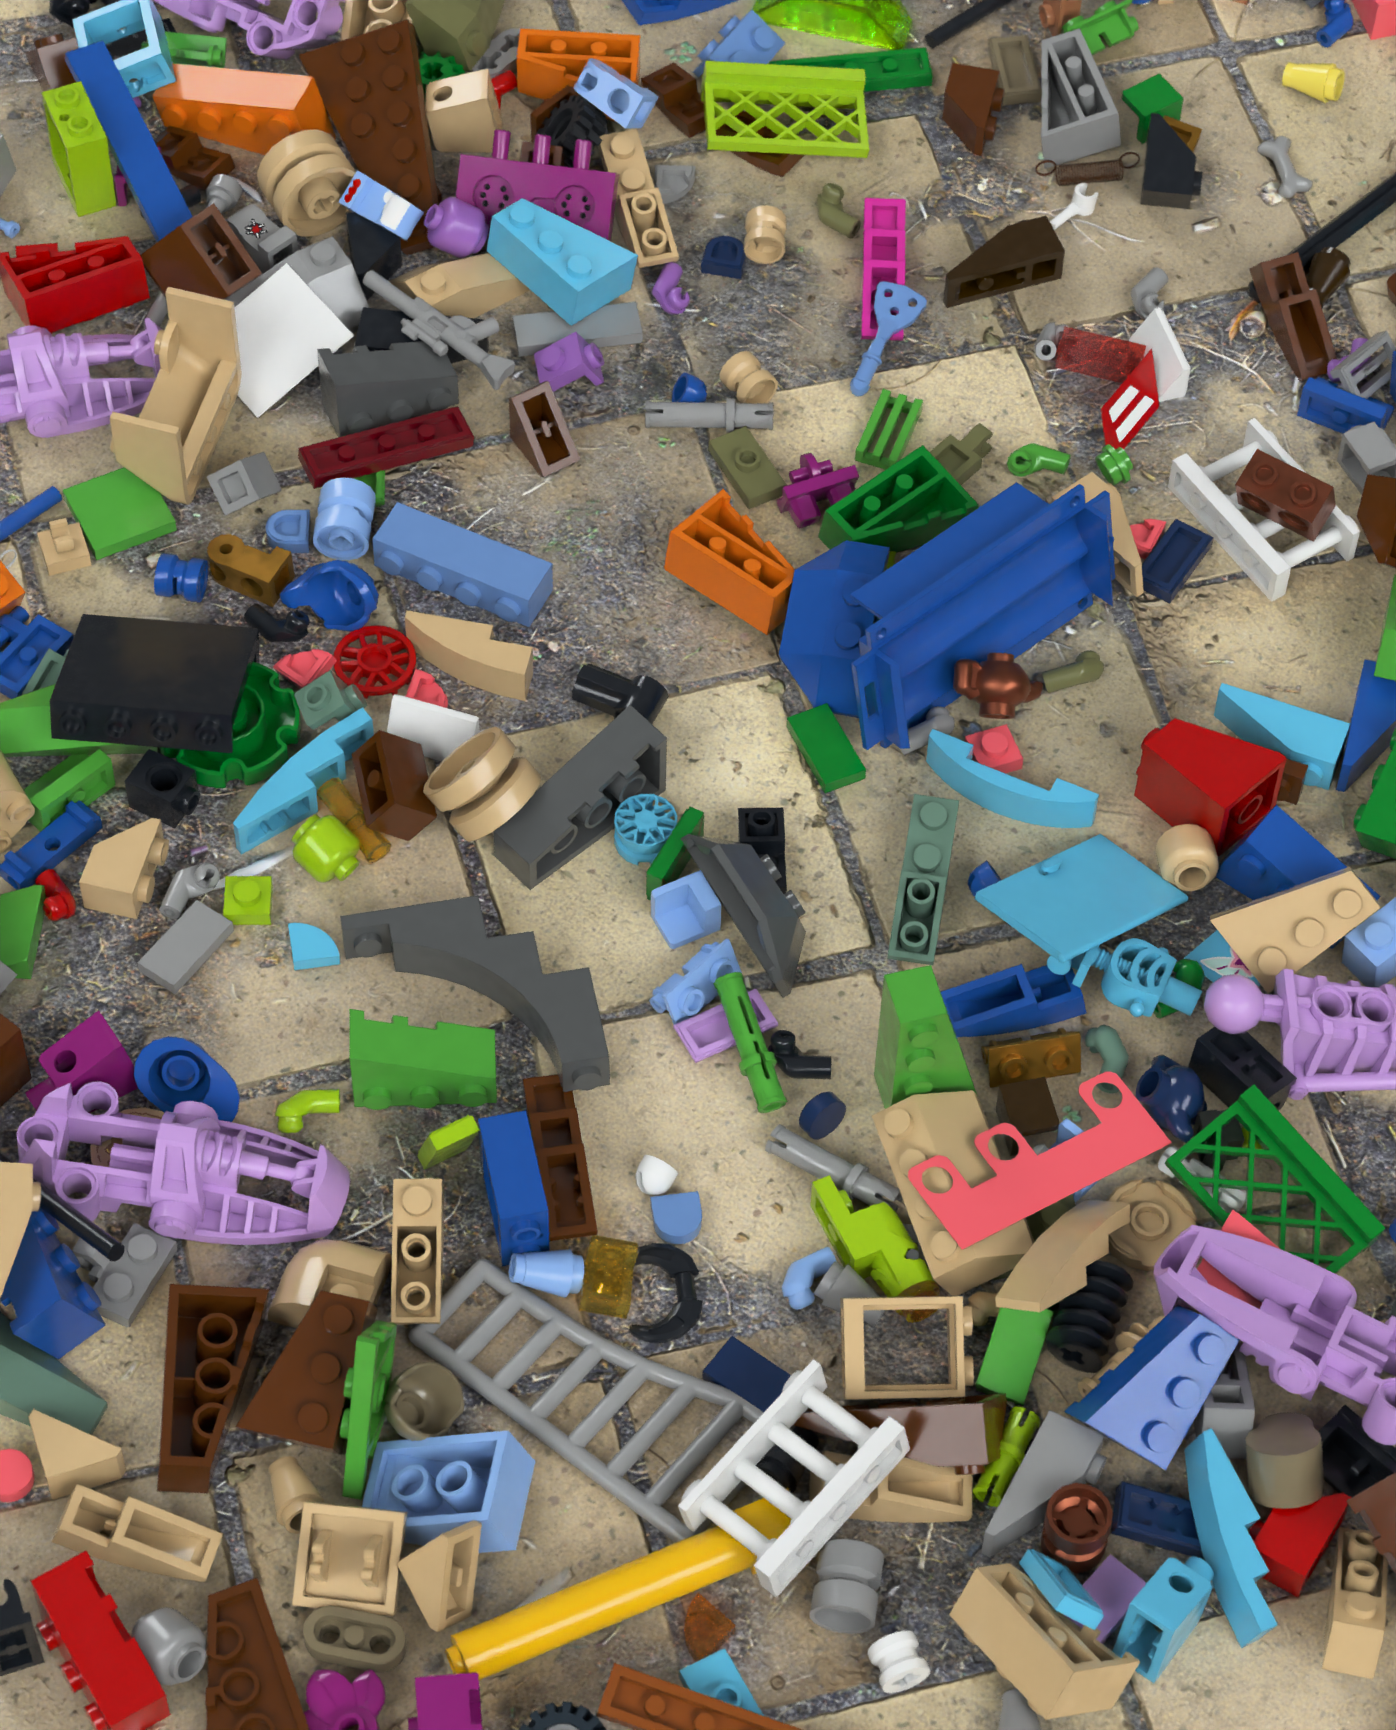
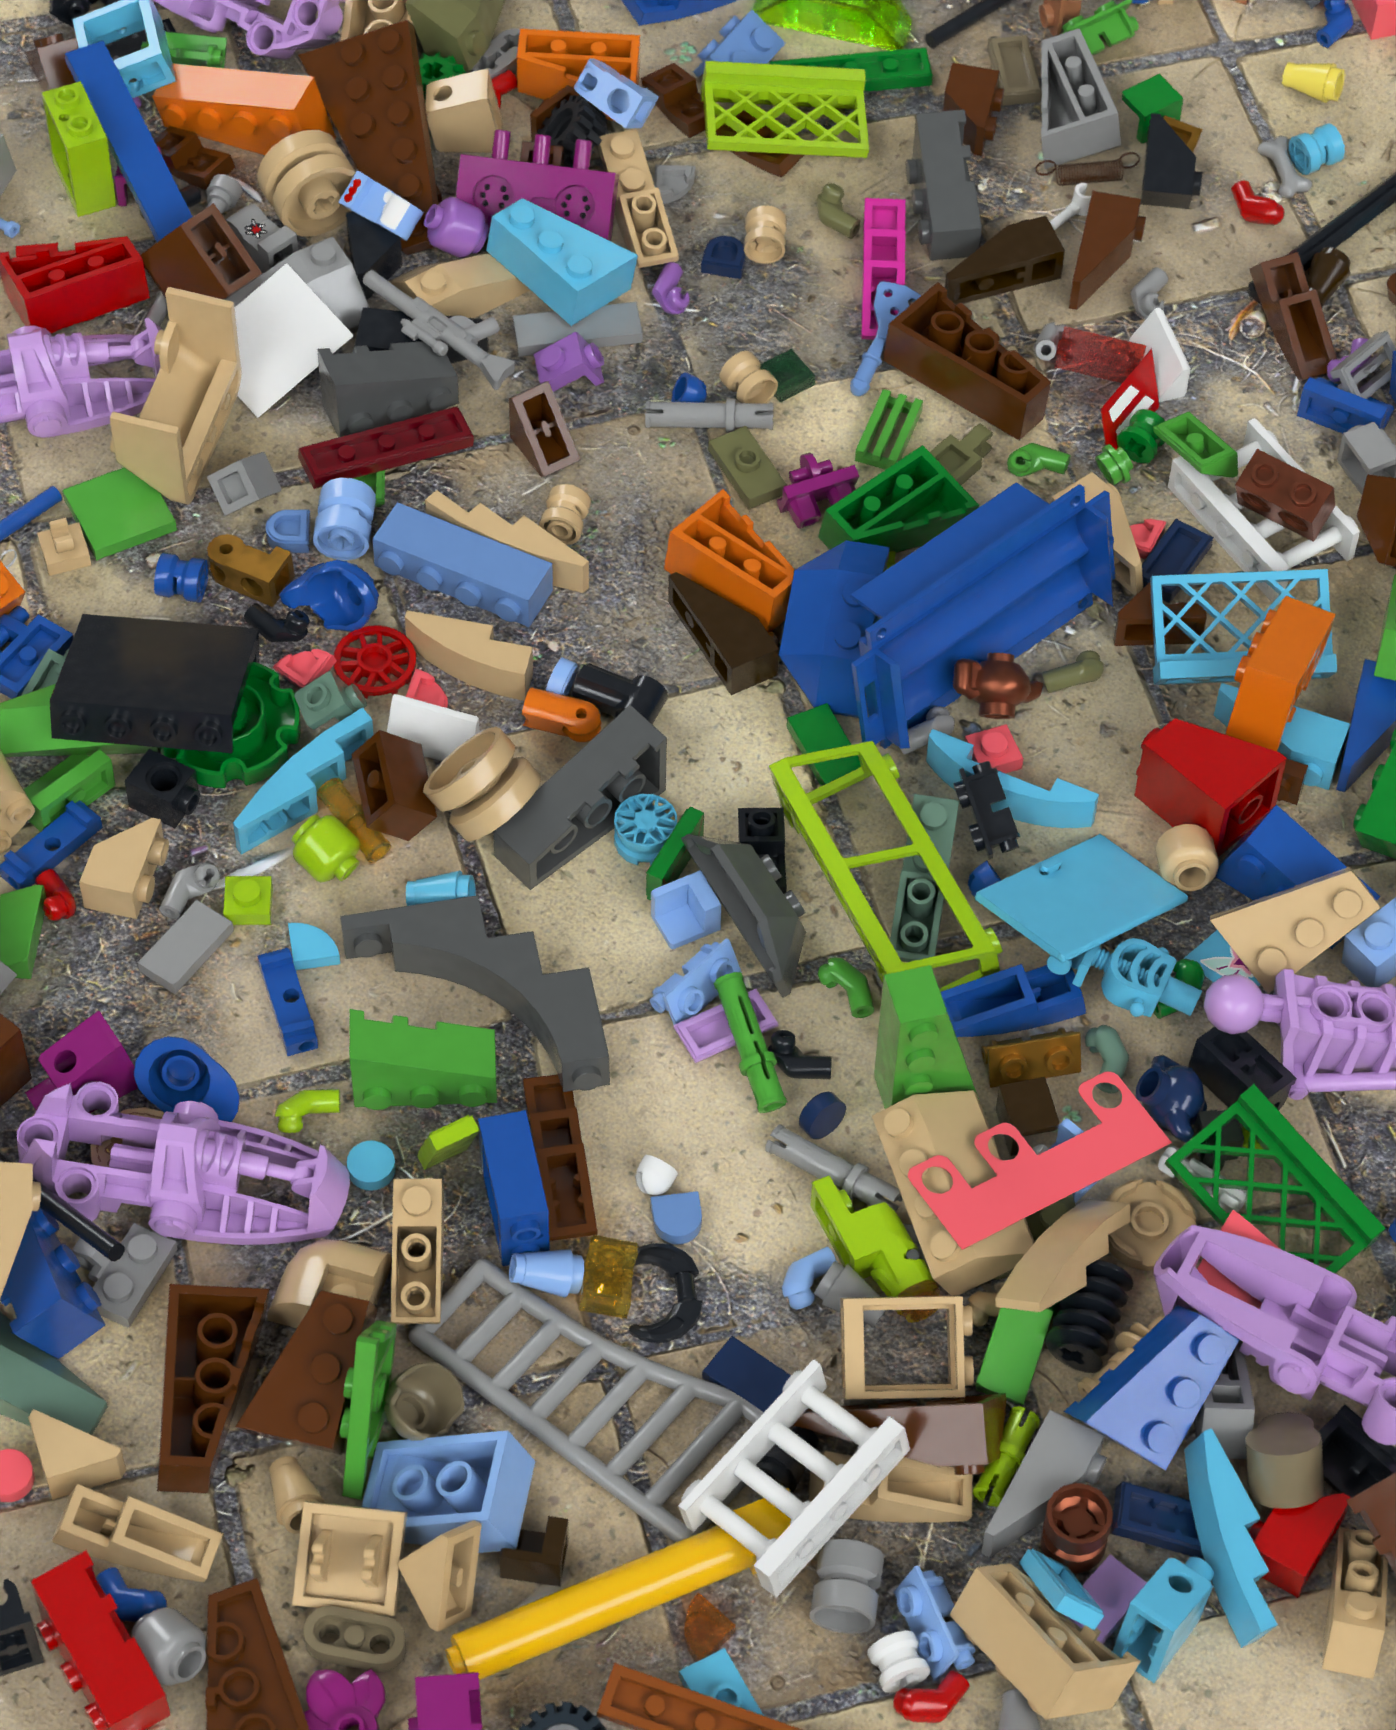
none -> blue arm [96,1567,167,1622]
none -> blue piece [257,948,318,1056]
none -> medium azure tile [347,1140,396,1191]
none -> medium azure cone [406,870,476,906]
none -> tan slope [425,490,589,593]
none -> dark brown panel [499,1516,569,1587]
none -> orange piece [522,687,601,742]
none -> tan wheel [539,484,591,545]
none -> light blue tile [545,657,578,696]
none -> dark brown slope [668,572,780,695]
none -> clear green tile [761,349,815,403]
none -> lime windscreen [769,741,1003,992]
none -> bright green arm [818,957,874,1018]
none -> reddish brown wedge [883,282,1051,441]
none -> red arm [893,1670,970,1723]
none -> light blue hinge [894,1565,976,1681]
none -> dark grey wedge [906,109,982,261]
none -> black hinge [953,761,1020,860]
none -> reddish brown slope [1069,191,1146,310]
none -> reddish brown slope [1114,583,1207,646]
none -> green wheel [1117,409,1165,464]
none -> medium azure fence [1150,569,1337,685]
none -> bright green slope [1153,412,1238,478]
none -> orange wedge [1225,596,1336,751]
none -> red arm [1231,180,1284,225]
none -> medium azure wheel [1289,123,1345,175]

